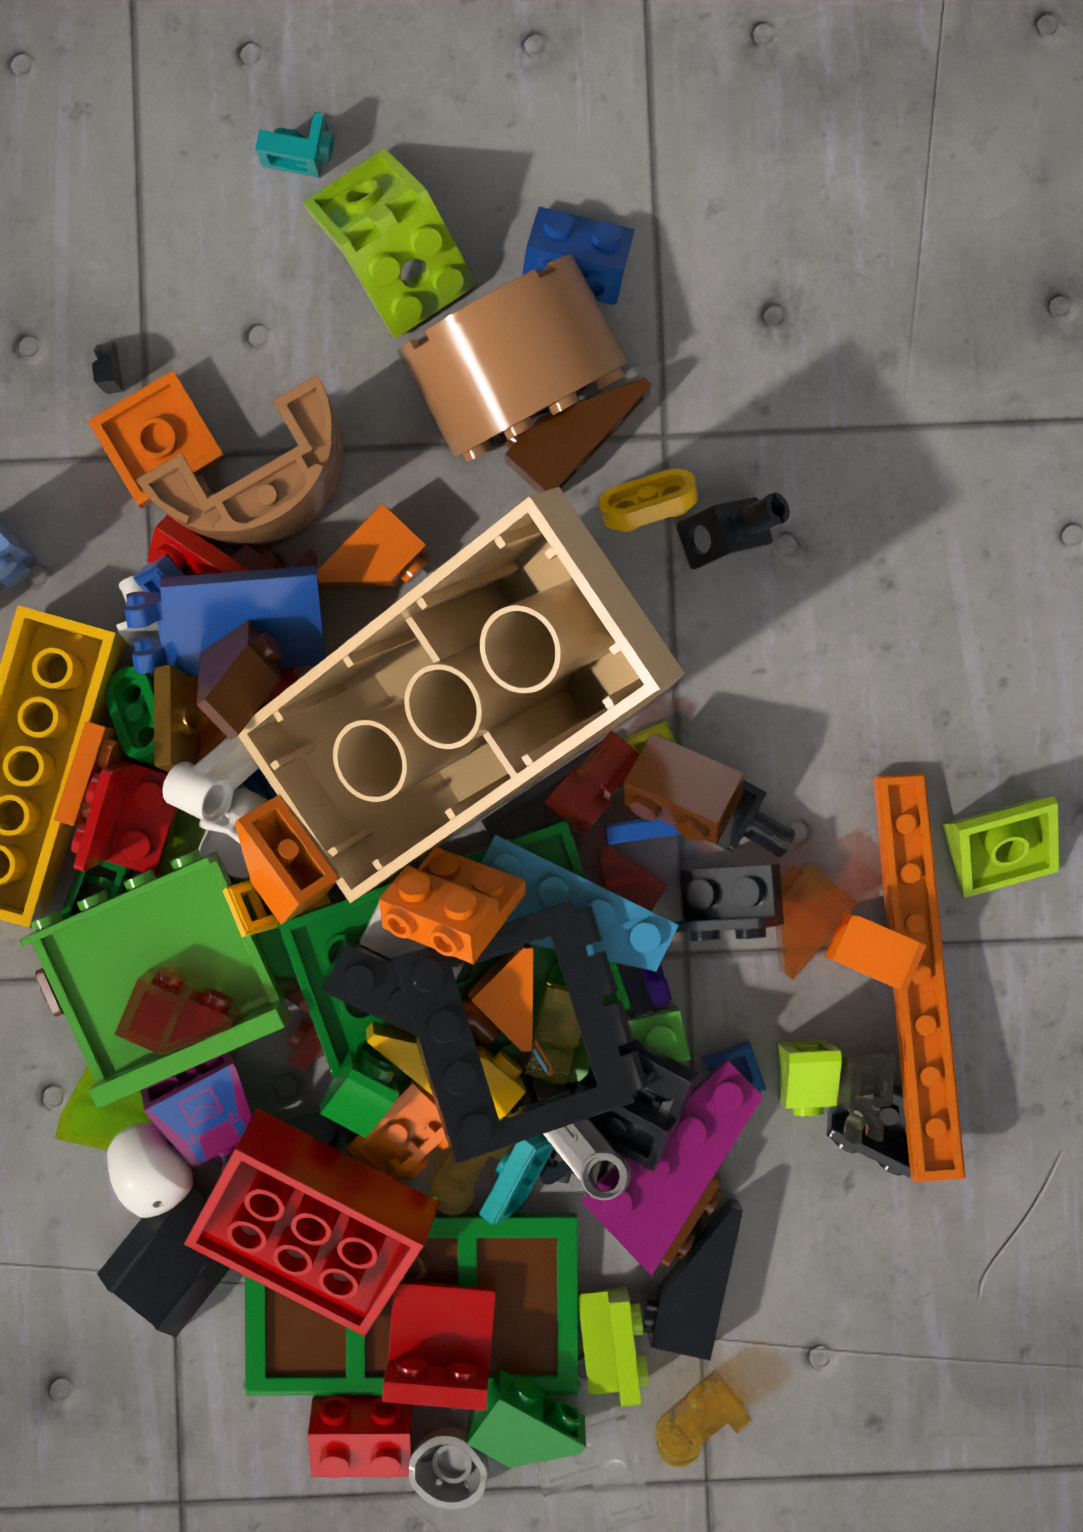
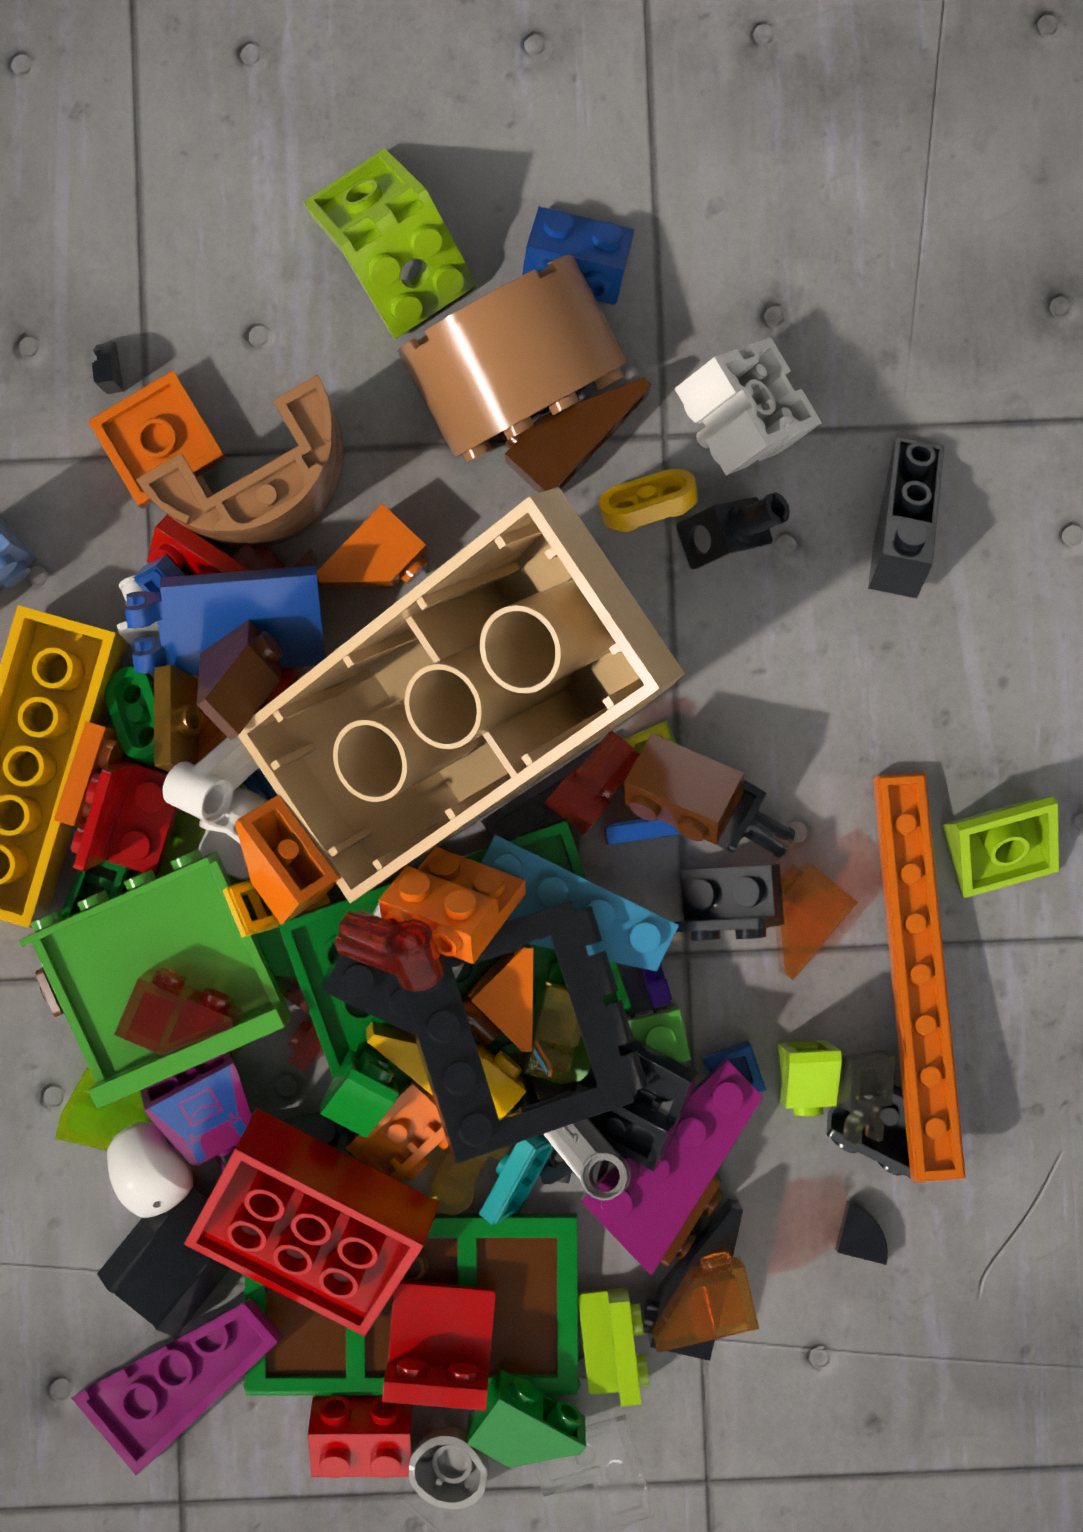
teal bracket [255,112,335,178] -> none
clear red slope [597,846,668,911] -> none
clear yellow leg [655,1369,752,1467] -> none
orange slope [824,911,927,993] -> none
none -> magenta wing [71,1298,284,1475]
none -> clear red piece [335,910,444,992]
none -> clear orange slope [652,1252,759,1353]
none -> white brick [675,337,822,476]
none -> black tile [835,1201,888,1265]
none -> black slope [868,436,944,599]

